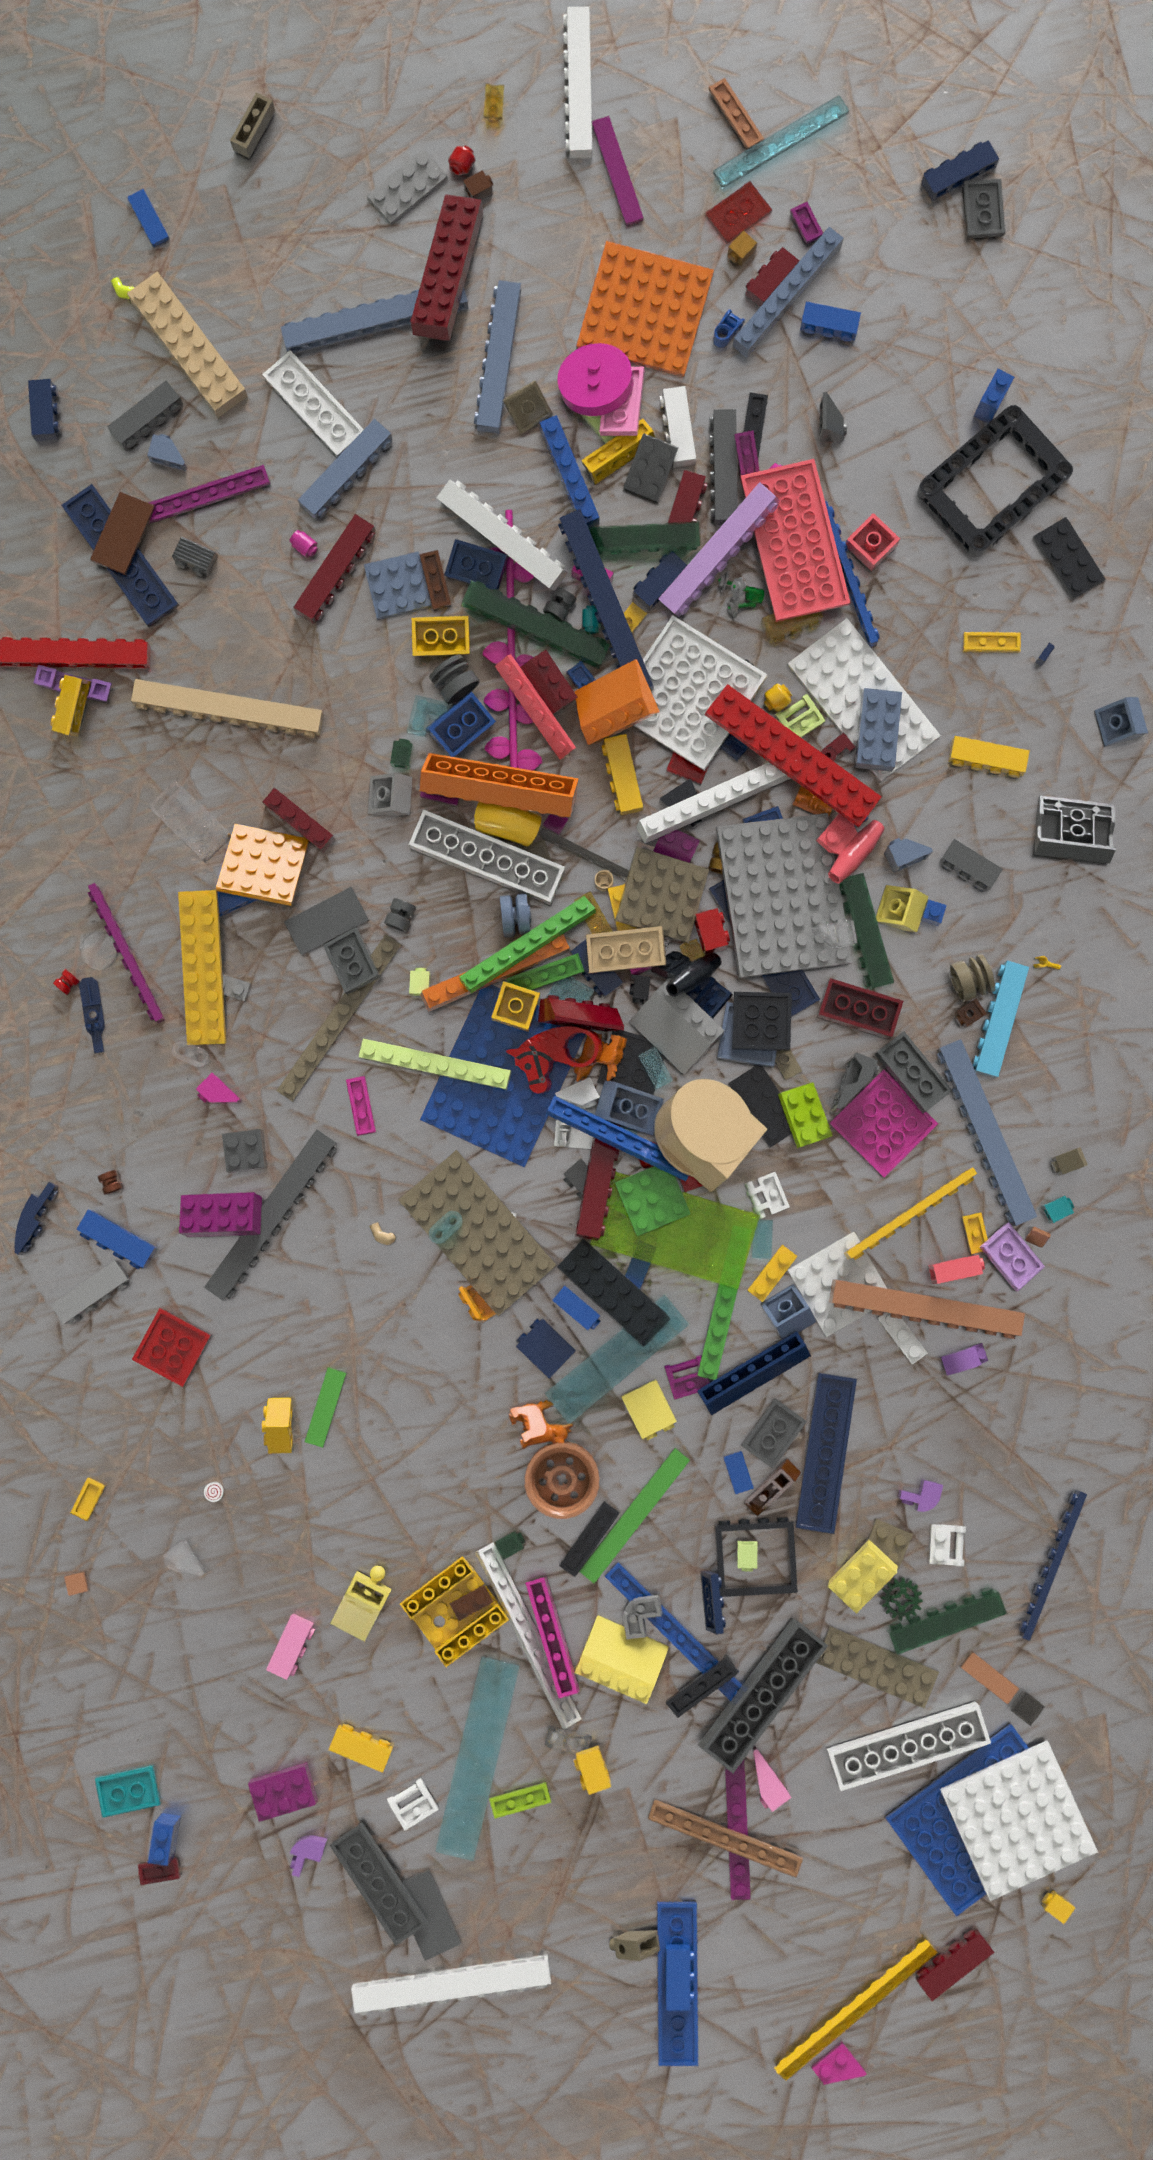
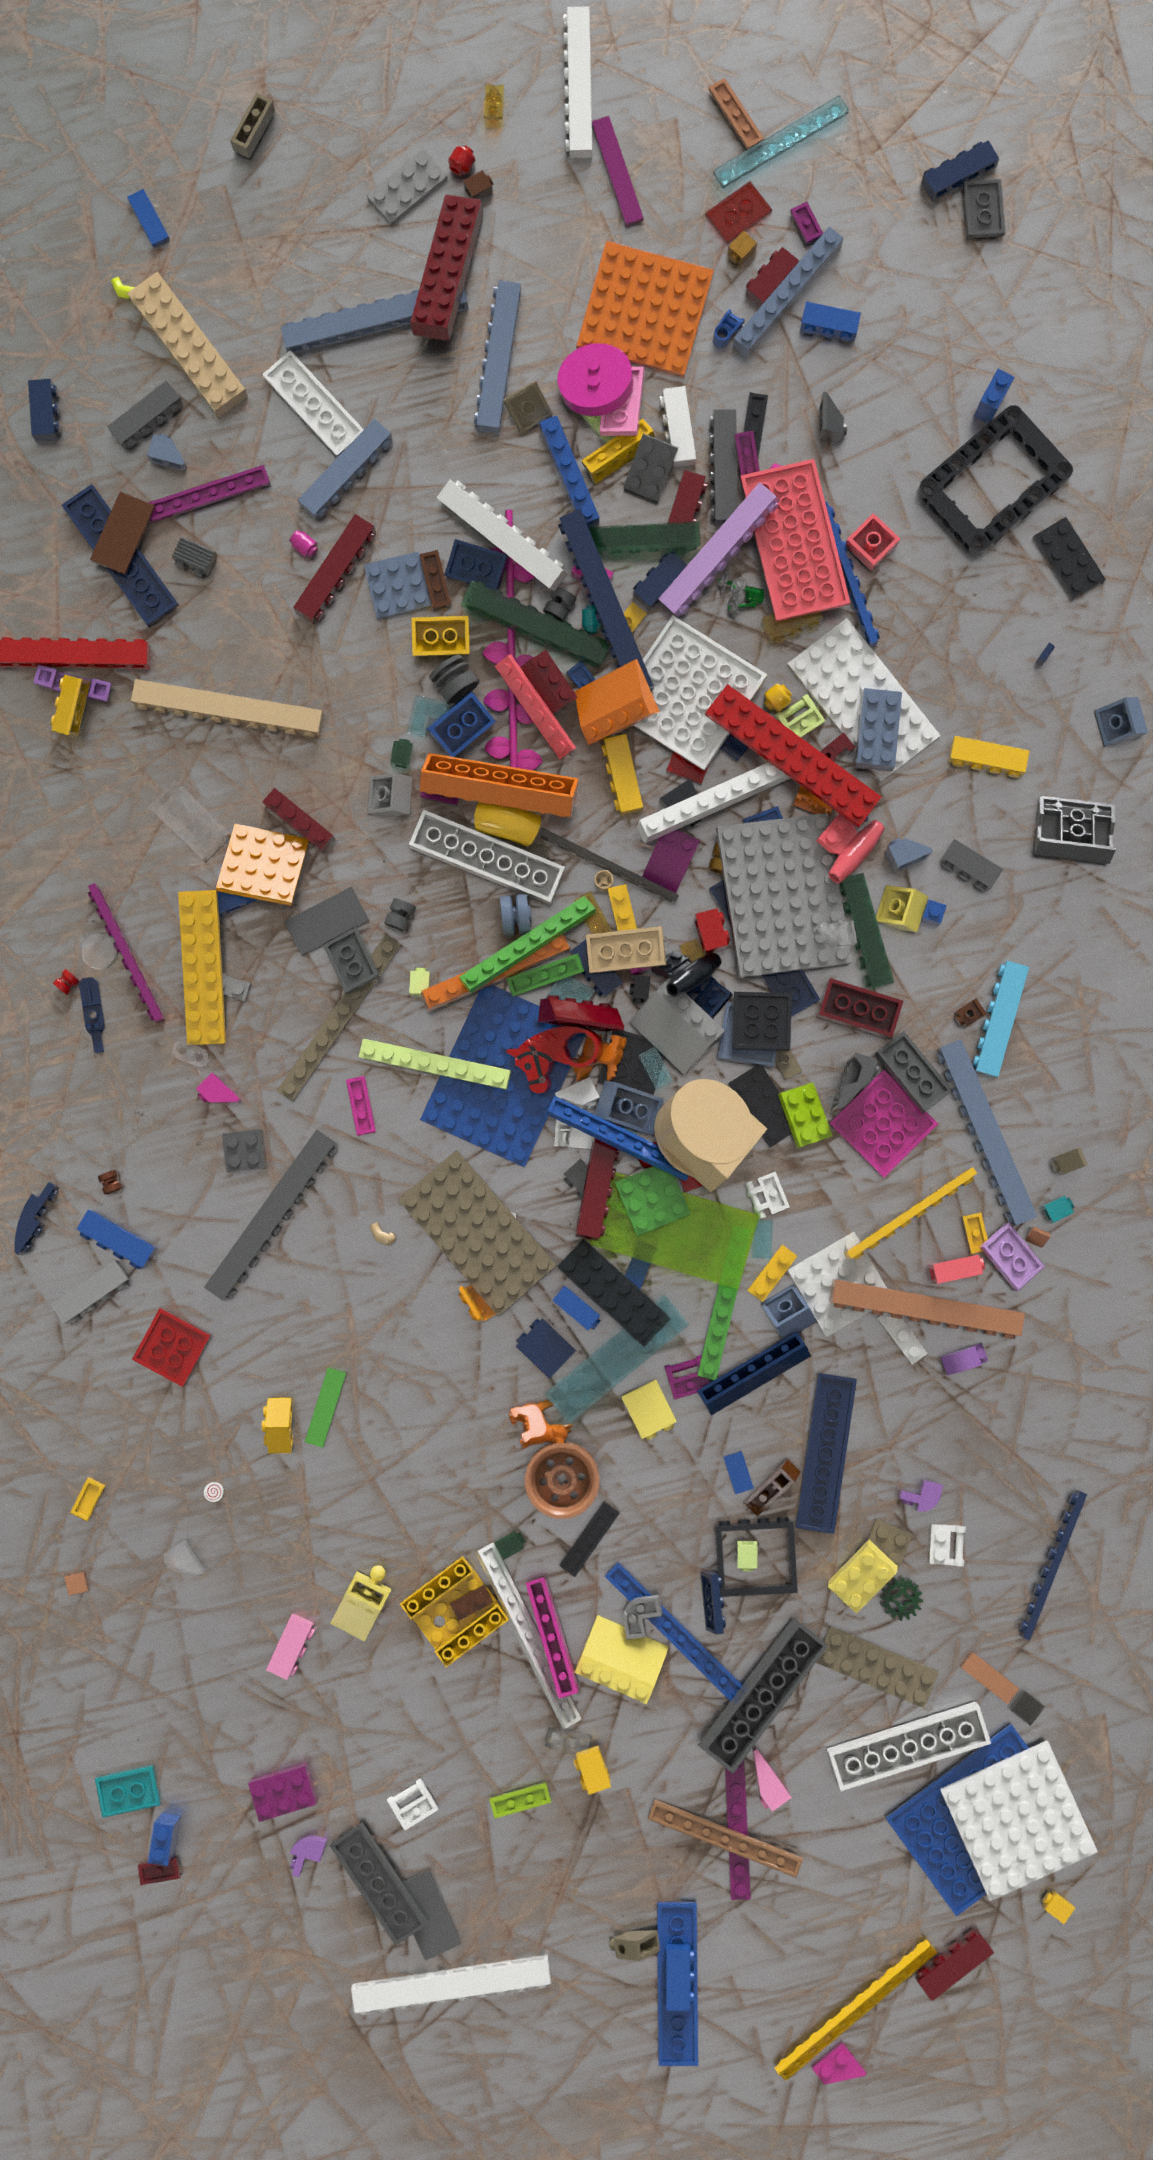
magenta brick [179,1192,262,1238] -> none
yellow brick [328,1724,393,1773] -> none
clear light blue plate [429,1211,463,1244] -> none
clear light blue plate [435,1656,520,1861] -> none
yellow brick [491,981,540,1032] -> none
magenta plate [543,814,569,836] -> none
bright green tile [579,1448,690,1583] -> none
dark tan plate [615,847,709,943] -> none
black plate [666,1656,739,1718] -> none
dark grey plate [741,1399,807,1469] -> none
clear green brick [887,1588,1007,1655] -> none
dark tan wheel [950,954,995,1002] -> none
yellow tile [963,632,1021,653] -> none
yellow hand [1033,956,1061,970] -> none

